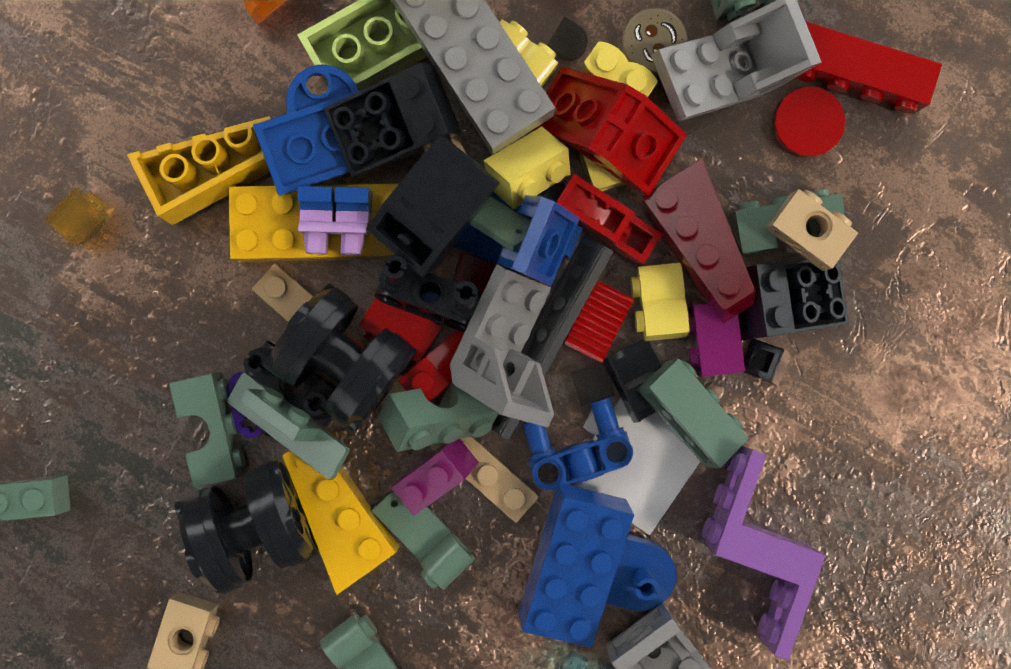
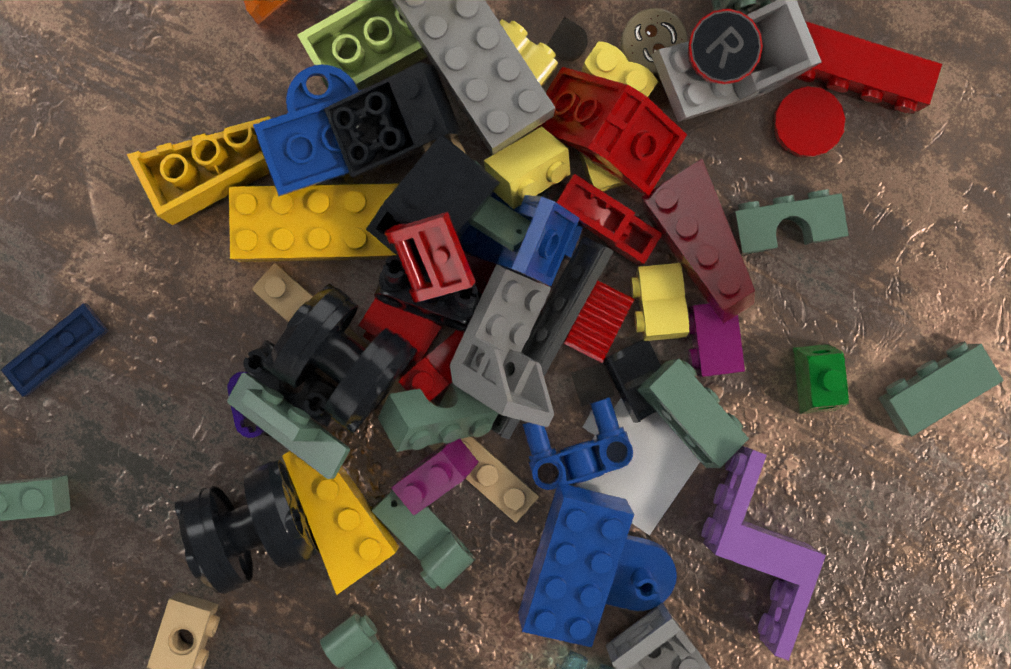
clear yellow brick [44,188,111,247] -> none
sand green arch [169,373,246,489] -> none
hips [298,186,373,256] -> none
black slope [738,259,849,340] -> none
black slope [744,339,791,386] -> none
tan brick [765,189,858,271] -> none
none -> dark blue tile [1,303,109,397]
none -> red plate [385,212,476,302]
none -> black tile [688,9,763,85]
none -> green torso [793,344,849,414]
none -> sand green brick [878,341,1004,437]

